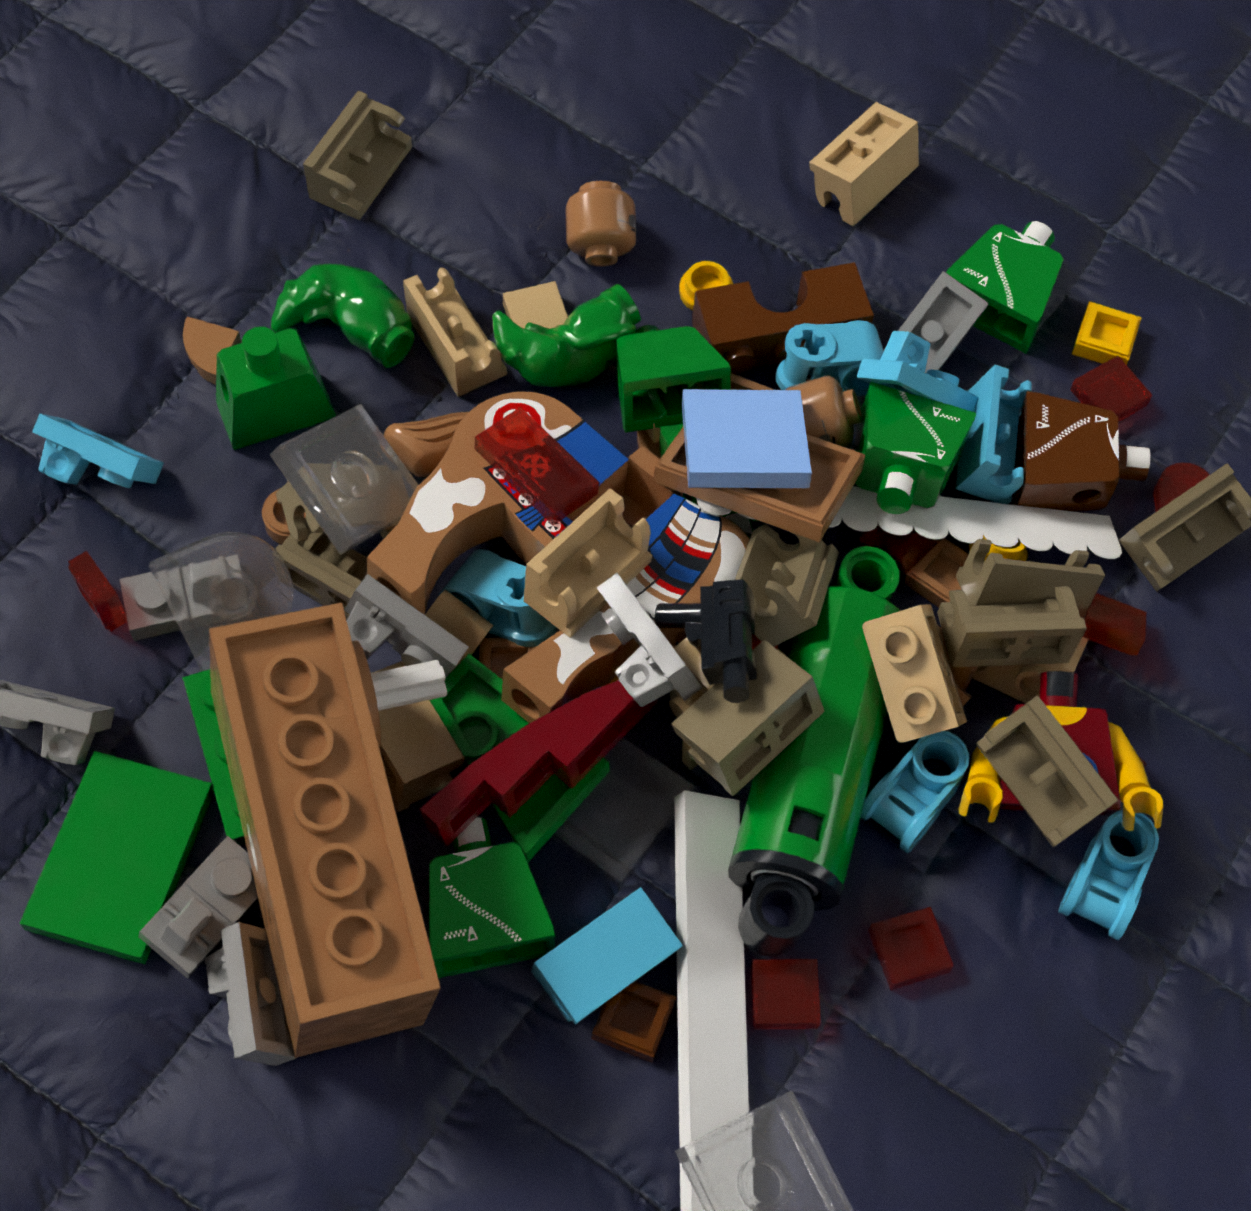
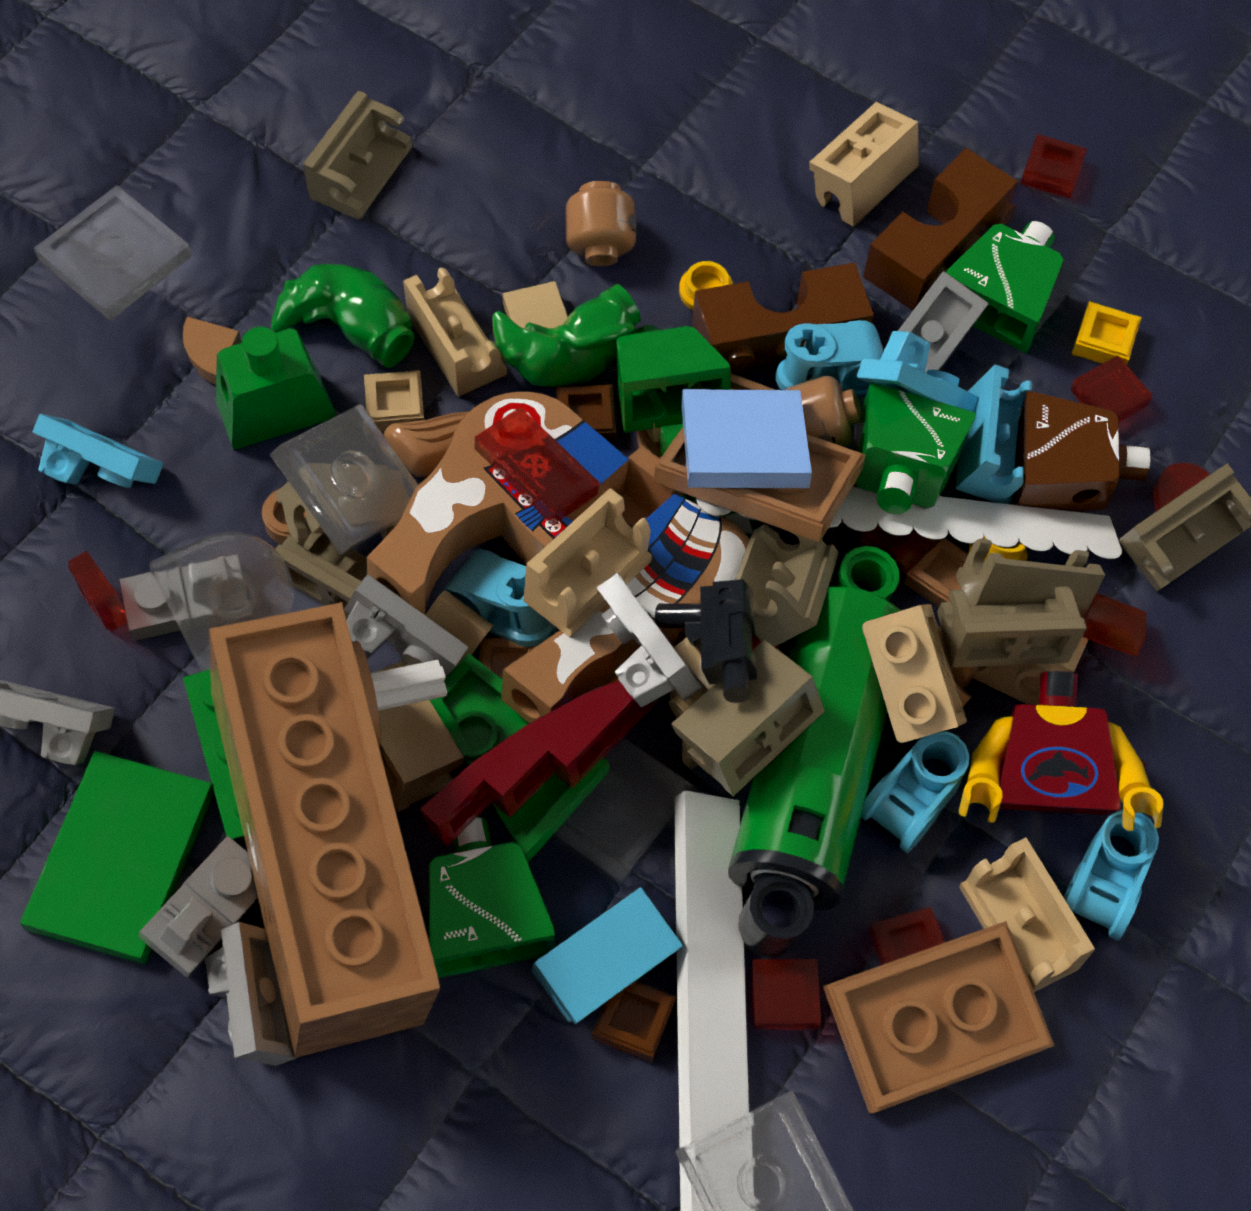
dark tan hinge [976,695,1118,847] -> none
none -> clear tile [34,186,192,321]
none -> tan tile [364,370,424,433]
none -> reddish brown tile [556,385,616,443]
none -> medium nougat tile [823,921,1054,1113]
none -> reddish brown arch [863,148,1018,311]
none -> tan hinge [959,838,1095,992]
none -> clear red tile [1020,134,1087,199]

